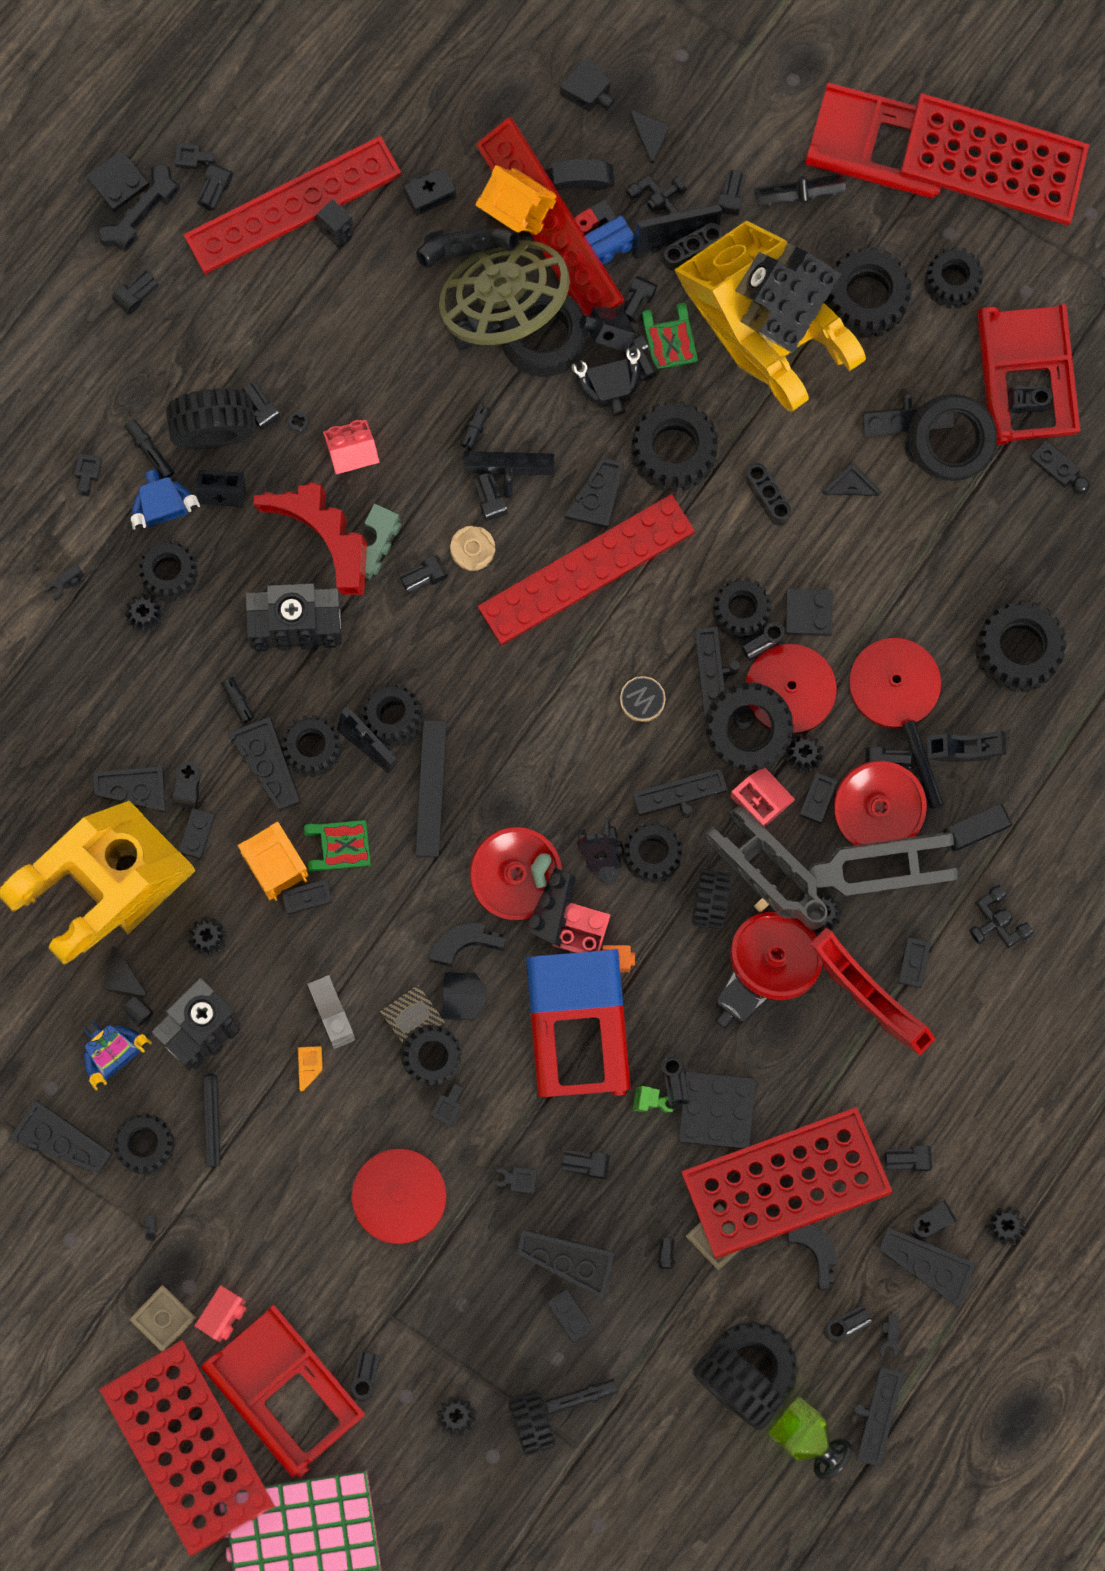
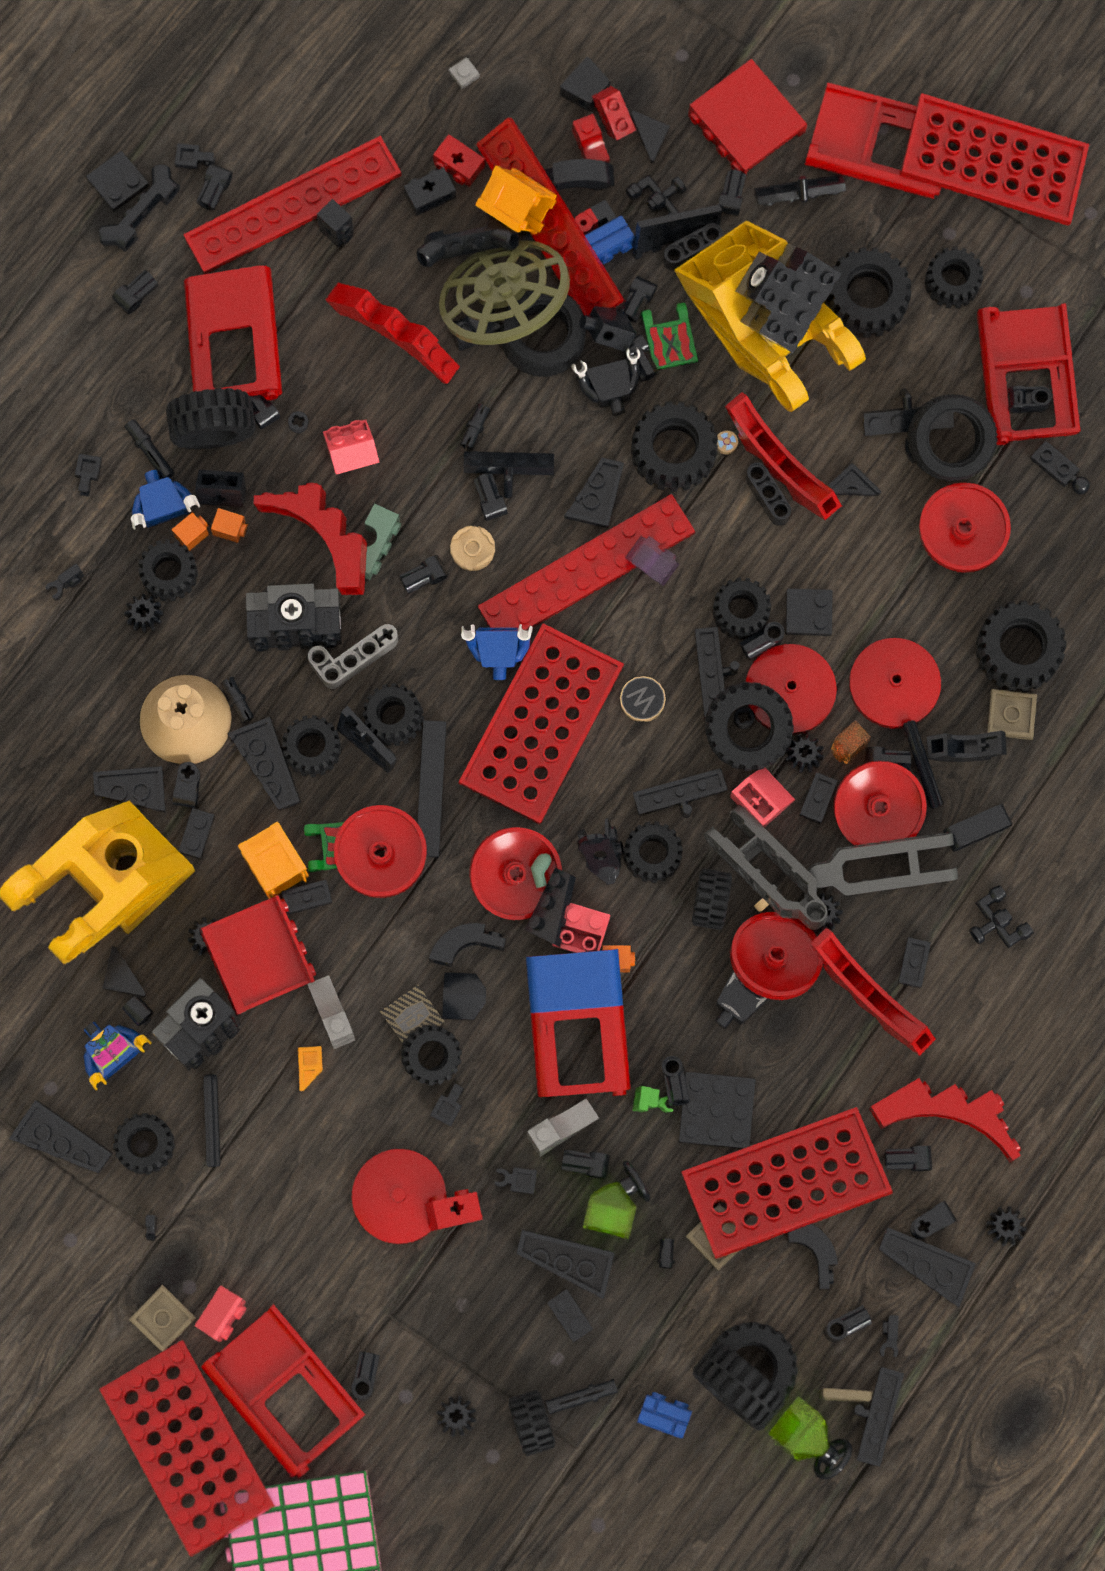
none -> tan cone [140,675,232,764]
none -> orange brick [171,512,209,551]
none -> red piece [184,265,282,400]
none -> red panel [199,895,316,1015]
none -> orange brick [211,508,248,543]
none -> light grey beam [308,624,398,689]
none -> red arch [326,283,460,384]
none -> red dish [334,805,427,898]
none -> red brick [426,1189,483,1231]
none -> red brick [433,135,485,187]
none -> light grey plate [449,57,480,89]
none -> red piece [459,624,624,825]
none -> blue torso [461,624,533,680]
none -> light grey arch [527,1099,599,1157]
none -> red arch [572,114,610,163]
none -> clear neon green piece [583,1160,650,1239]
none -> red brick [592,86,636,140]
none -> clear purple brick [625,536,679,586]
none -> blue brick [637,1392,692,1439]
none -> red panel [688,59,807,177]
none -> tan tile [717,431,738,455]
none -> red arch [725,392,842,520]
none -> dark tan tile [819,1388,872,1403]
none -> clear orange brick [831,720,871,765]
none -> red arch [869,1078,1021,1162]
none -> red dish [919,483,1011,572]
none -> dark tan tile [987,689,1037,740]

